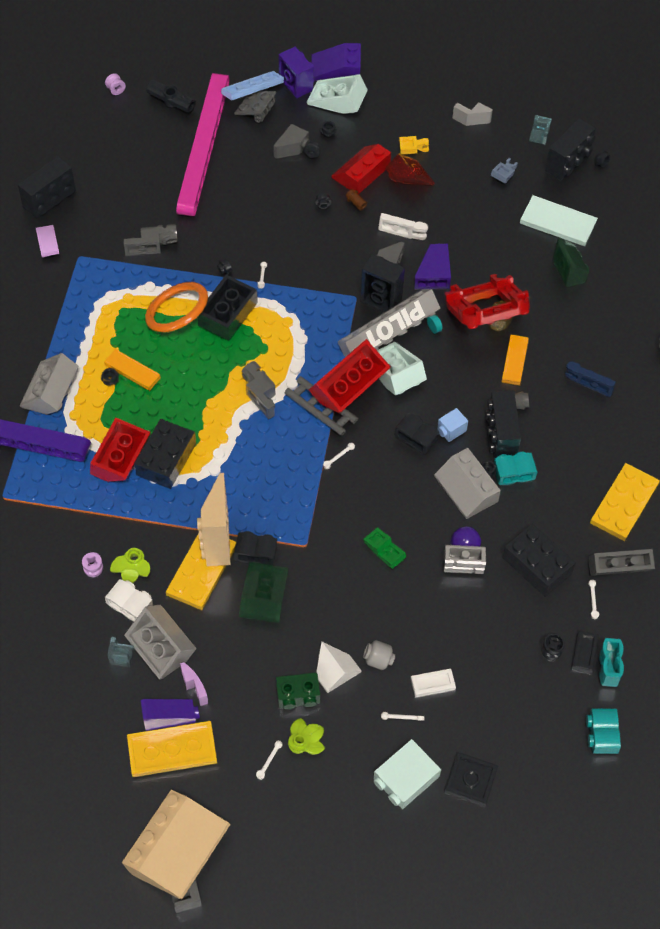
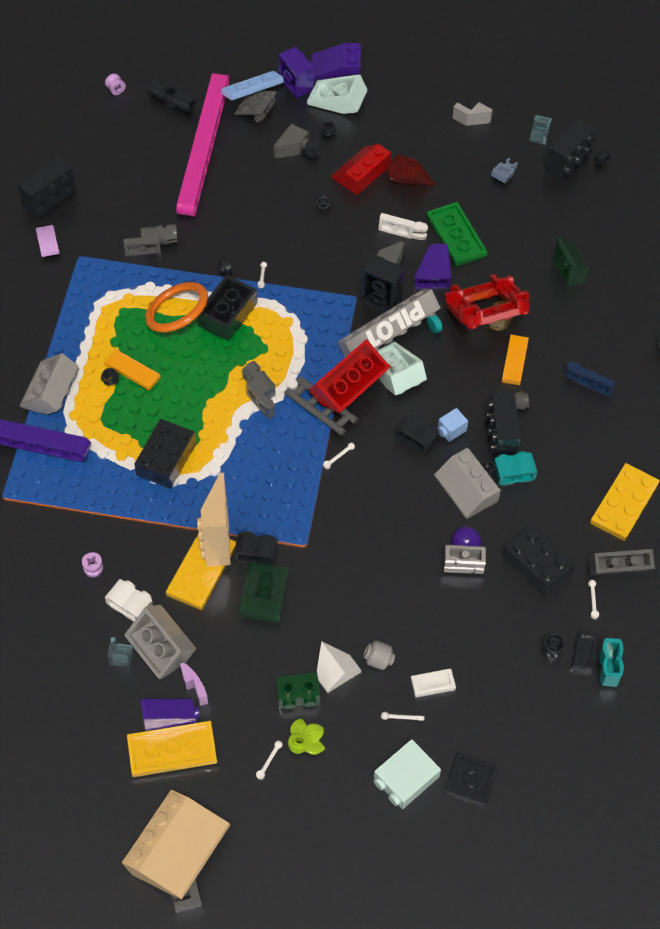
red slope [90,418,151,482] -> none
lime plate [110,548,150,583] -> none
reddish brown pin [346,189,368,211] -> none
green slope [363,527,406,569] -> none
yellow plate [399,136,429,154] -> none
light aqua tile [520,195,598,246] -> none
teal brick [586,708,621,754] -> none
none -> green tile [426,202,488,267]

